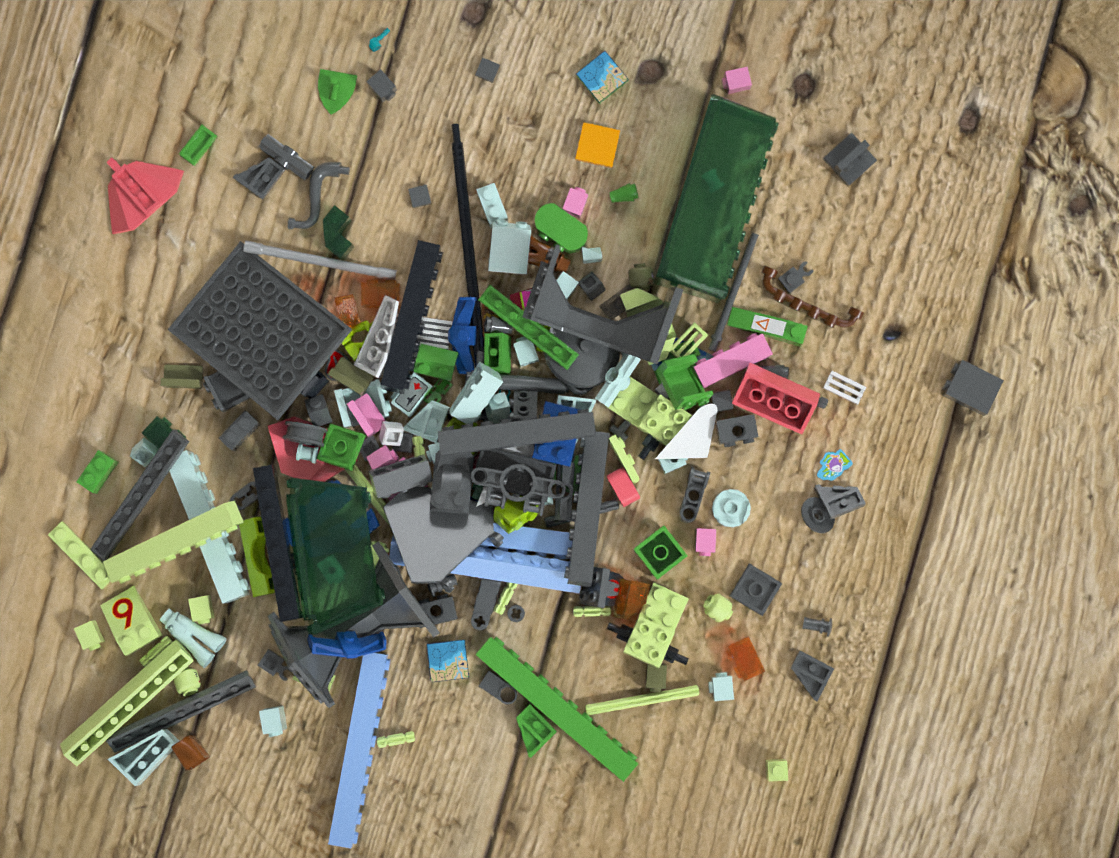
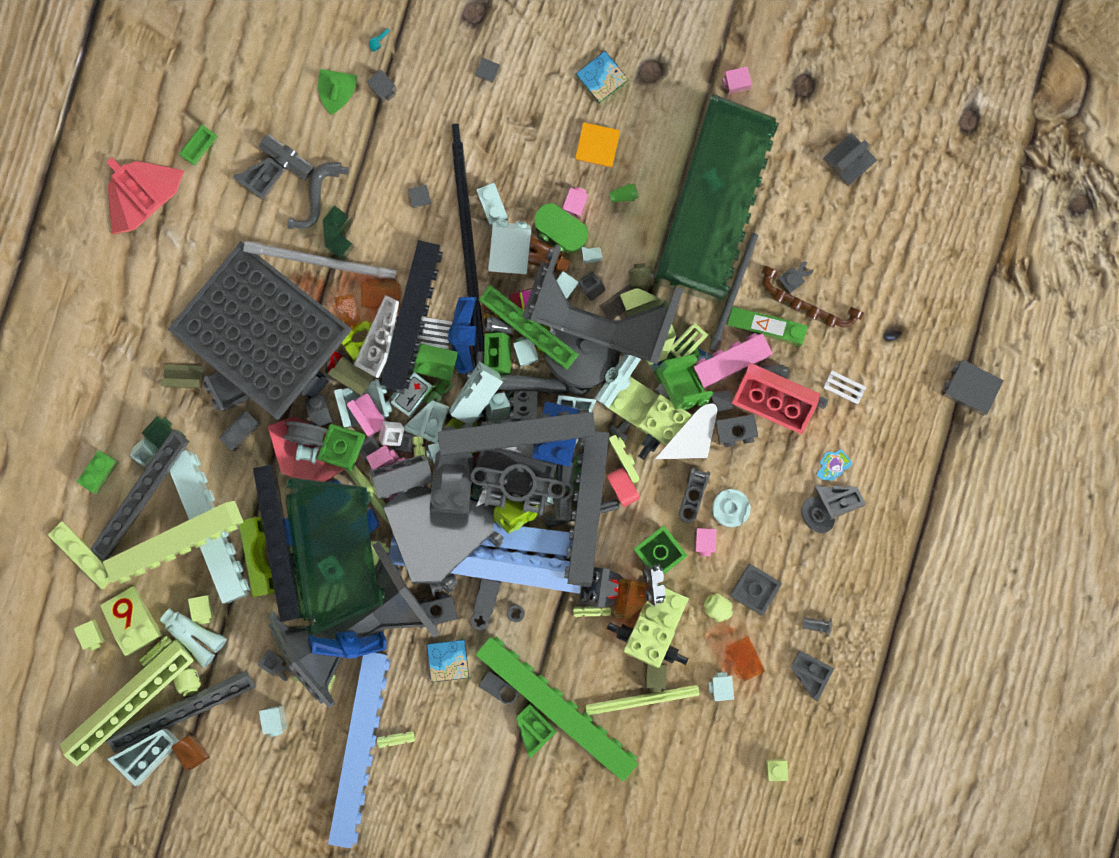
dark grey beam [230,482,258,511] -> none
yellowish green axle [494,582,518,615] -> none
light aqua brick [658,458,688,474] -> none
none -> hinge [643,564,666,606]

